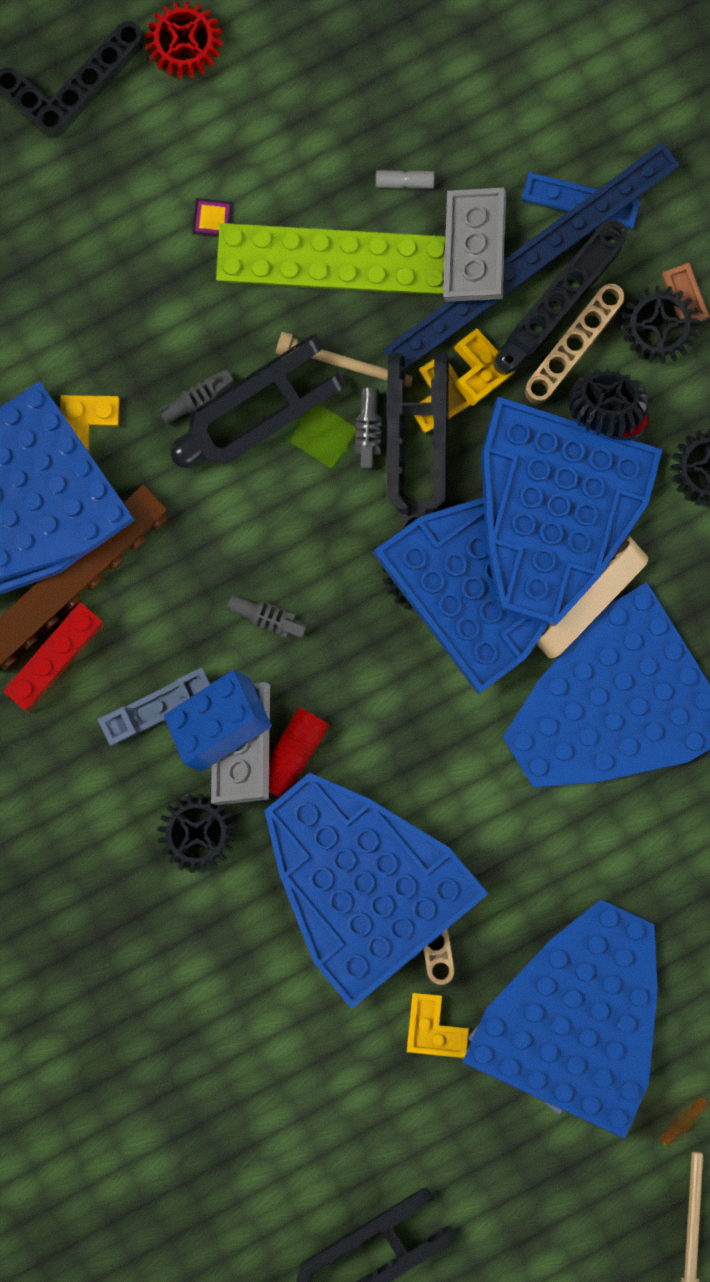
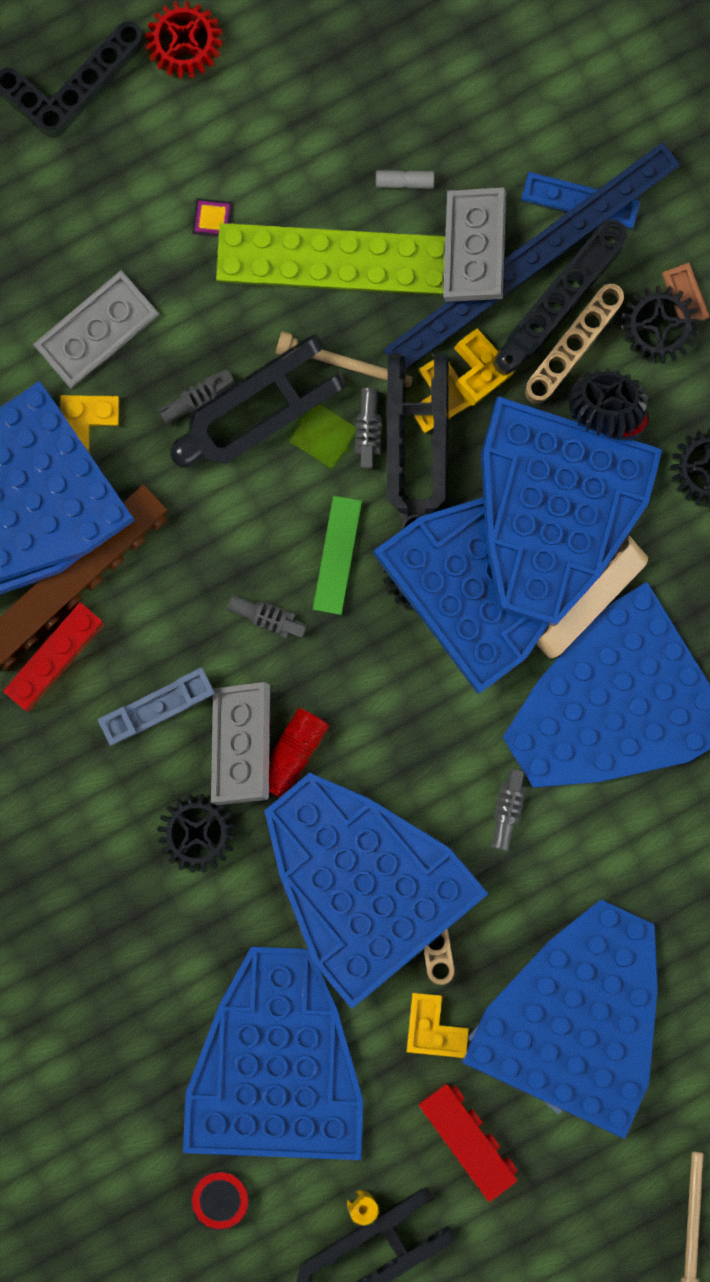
blue brick [163,669,272,772] -> none
clear orange bar [659,1097,708,1147] -> none
none -> light grey tile [33,270,159,389]
none -> blue piece [183,947,363,1160]
none -> piece [190,1170,250,1231]
none -> bright green tile [313,496,362,616]
none -> yellow piece [347,1190,378,1225]
none -> red brick [418,1083,518,1202]
none -> dark grey hinge [491,769,526,851]

